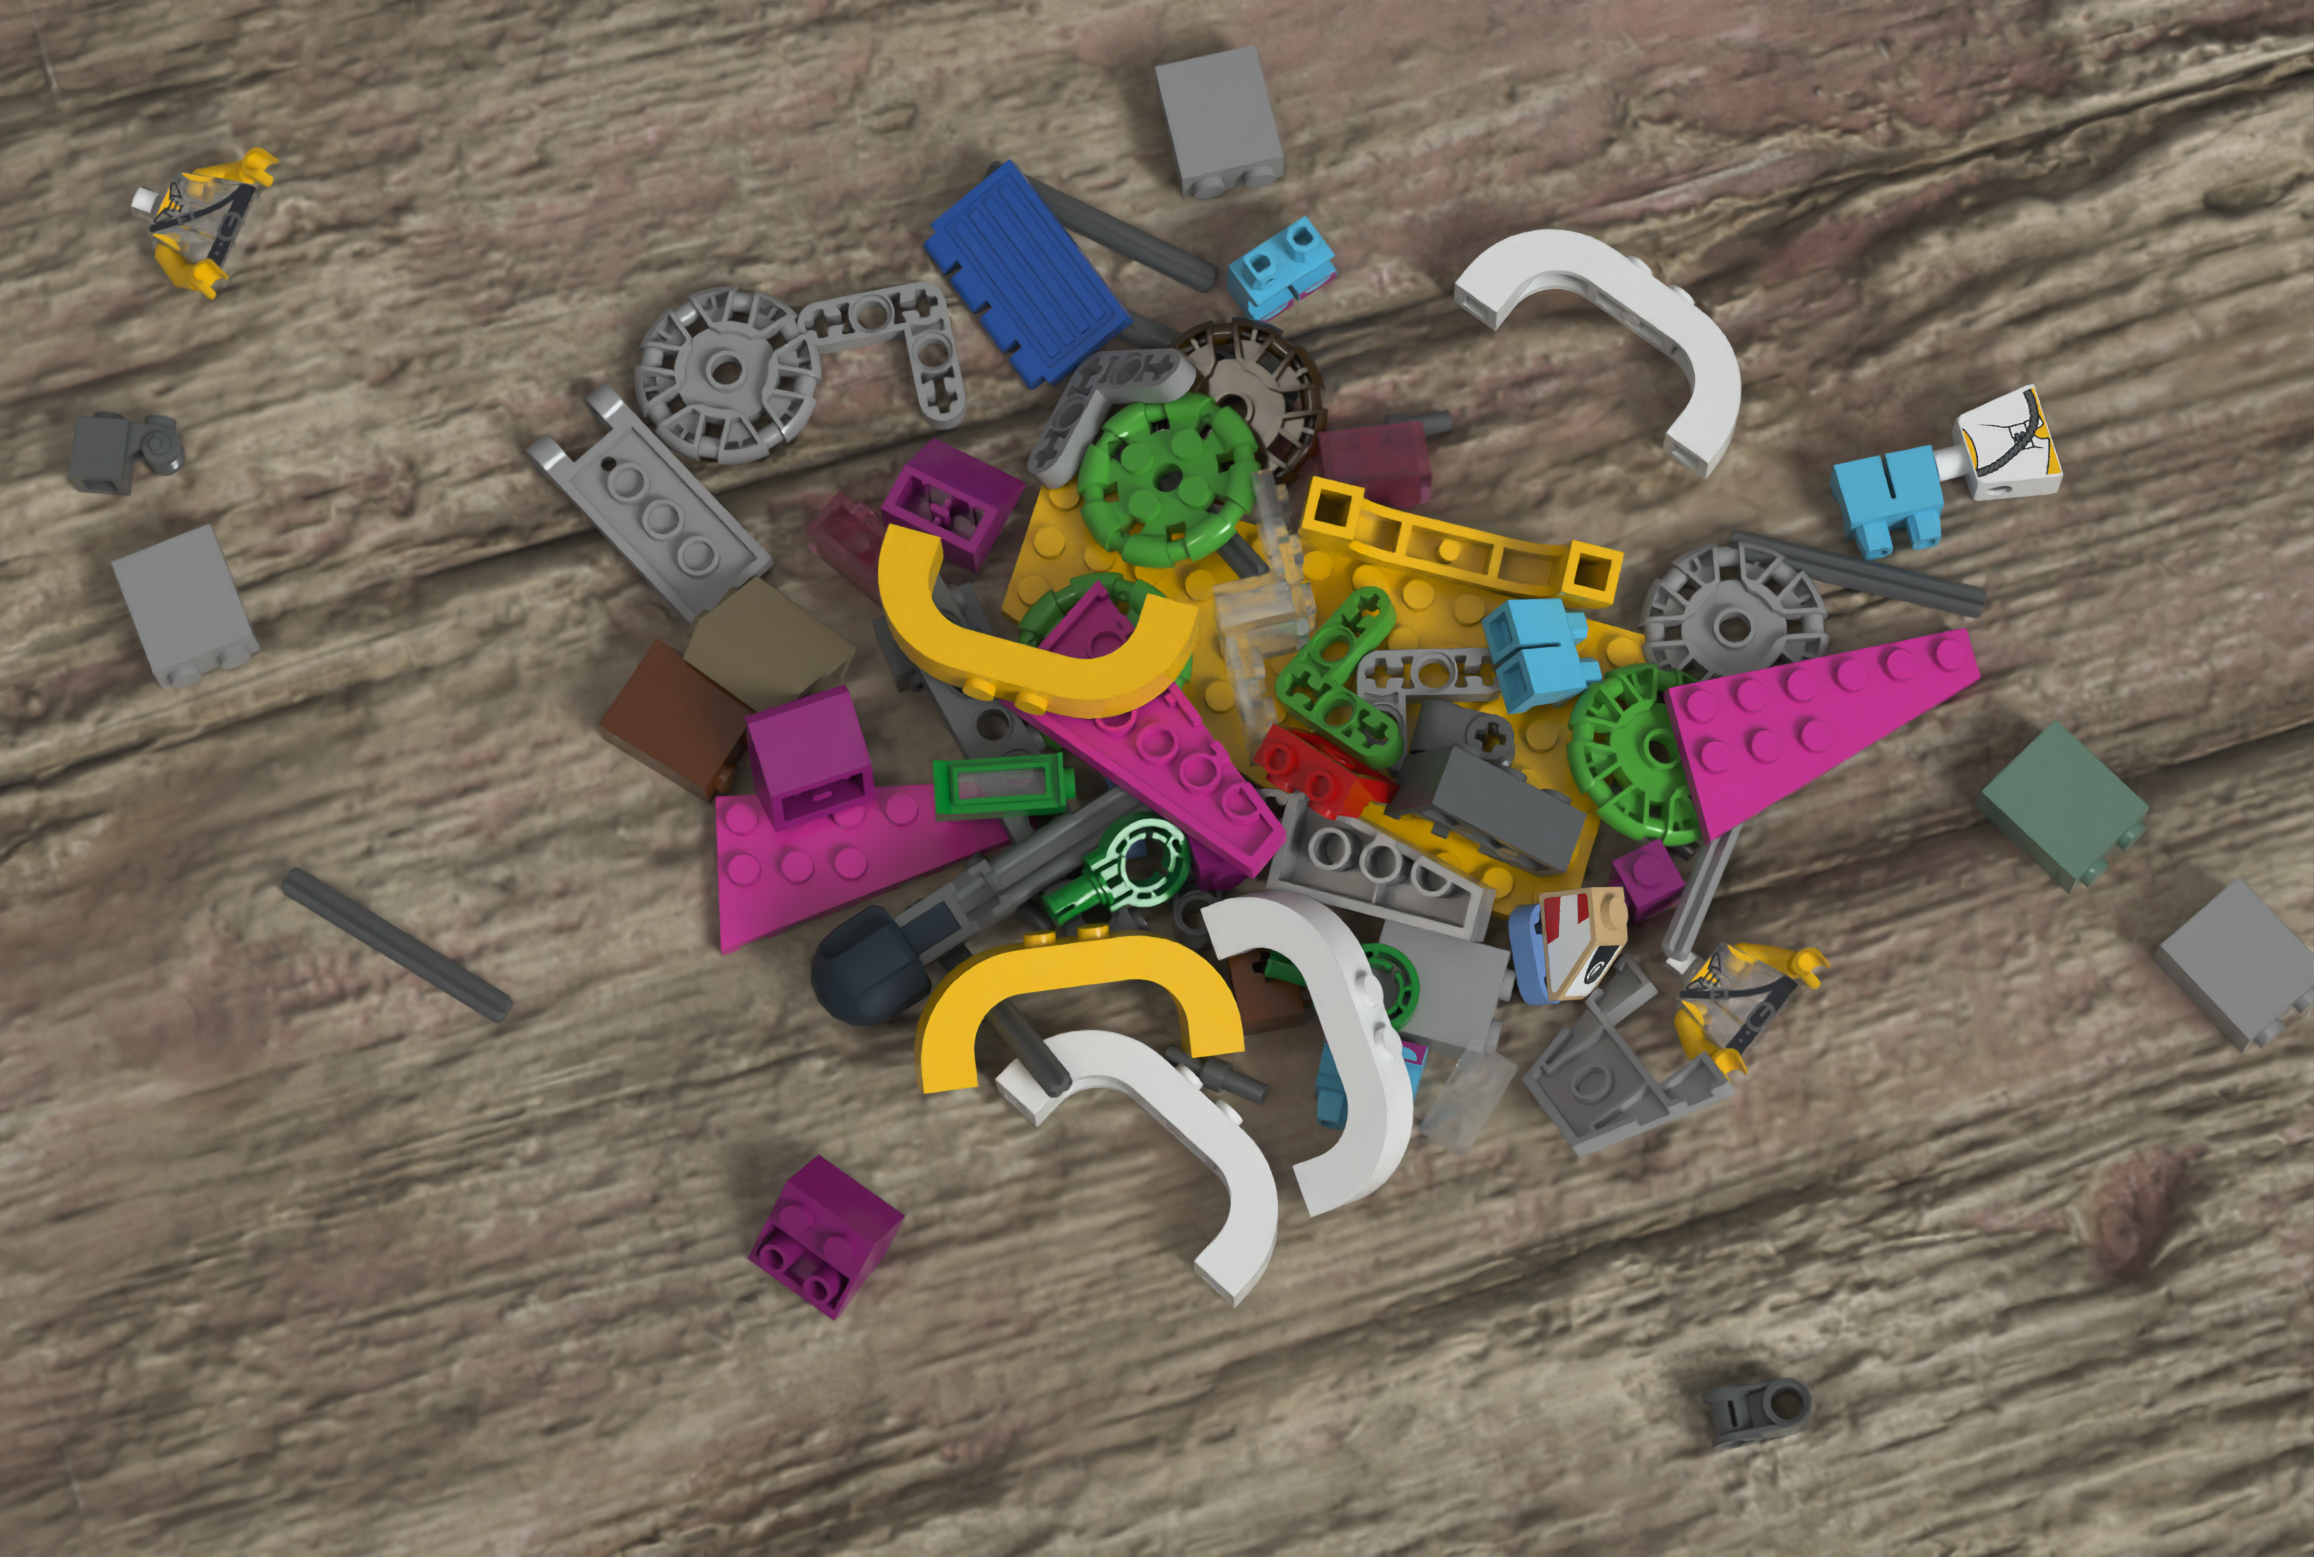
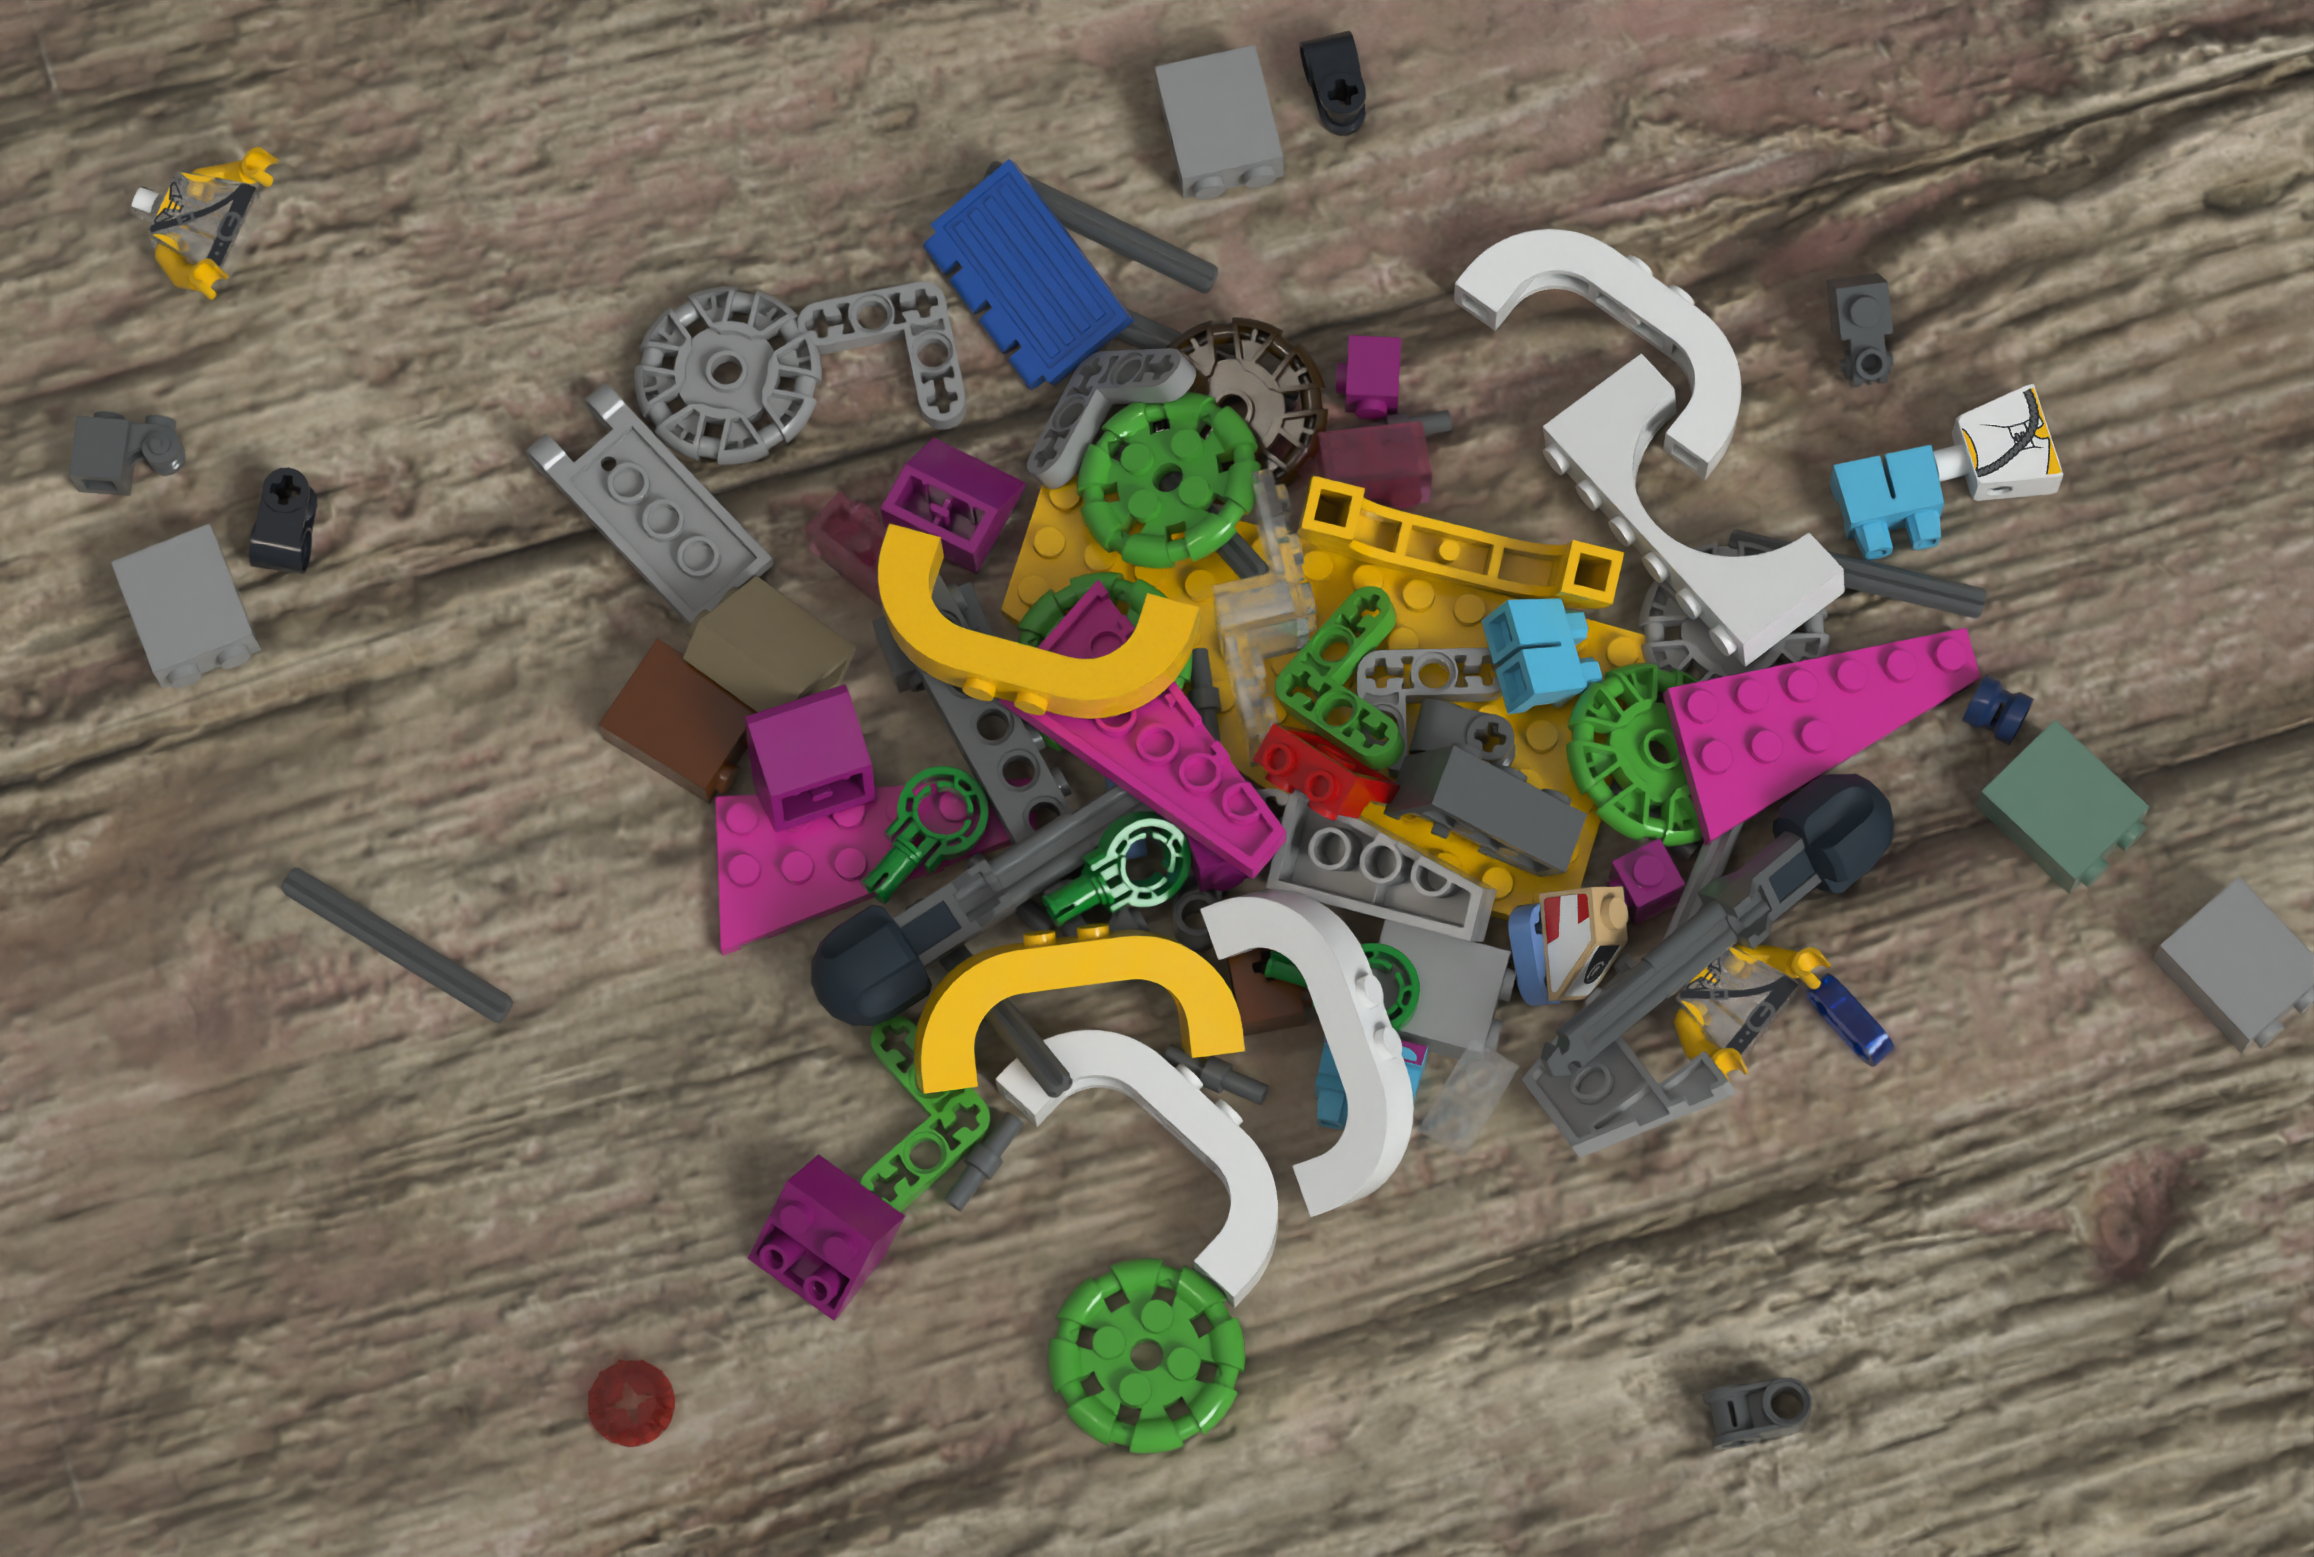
green window [932,752,1076,822] -> none
medium azure hips [1227,215,1337,323] -> none
none -> black piece [249,467,318,574]
none -> clear red gear [588,1359,675,1447]
none -> green pin [859,766,988,904]
none -> bright green beam [860,1015,991,1212]
none -> dark grey bar [944,1112,1024,1212]
none -> bright green plate [1048,1258,1246,1454]
none -> dark grey bar [1187,648,1222,743]
none -> black piece [1299,30,1366,136]
none -> magenta brick [1336,335,1401,420]
none -> dark grey piece [1540,774,1894,1076]
none -> white arch [1543,353,1845,667]
none -> clear blue beam [1805,973,1895,1067]
none -> dark grey brick [1826,273,1894,388]
none -> dark blue wheel [1962,674,2034,745]

